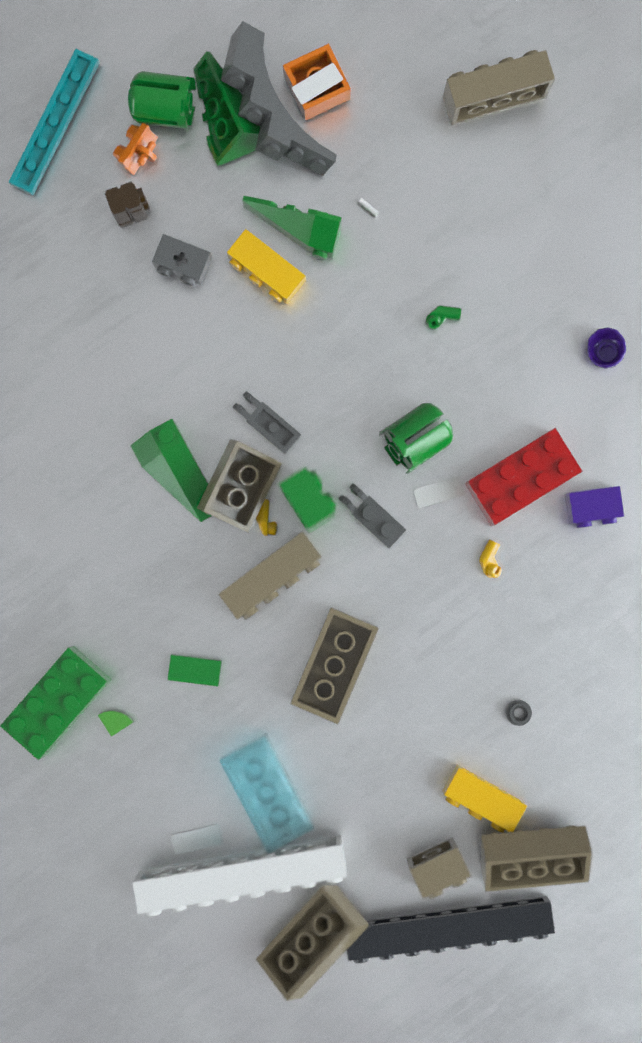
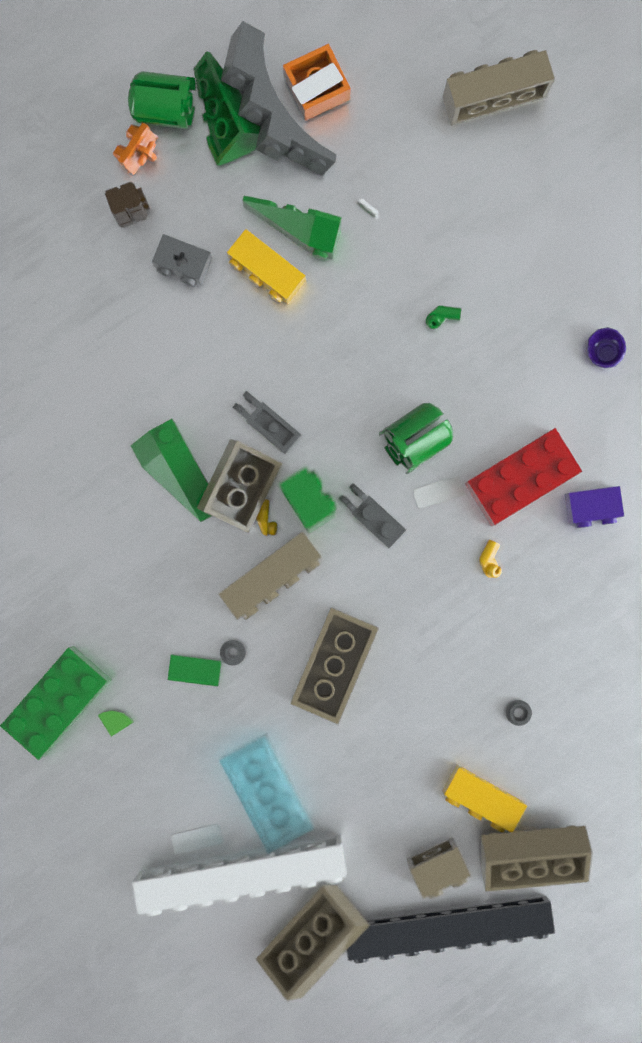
teal plate [9,49,100,196] -> none
none -> dark grey plate [220,640,246,666]

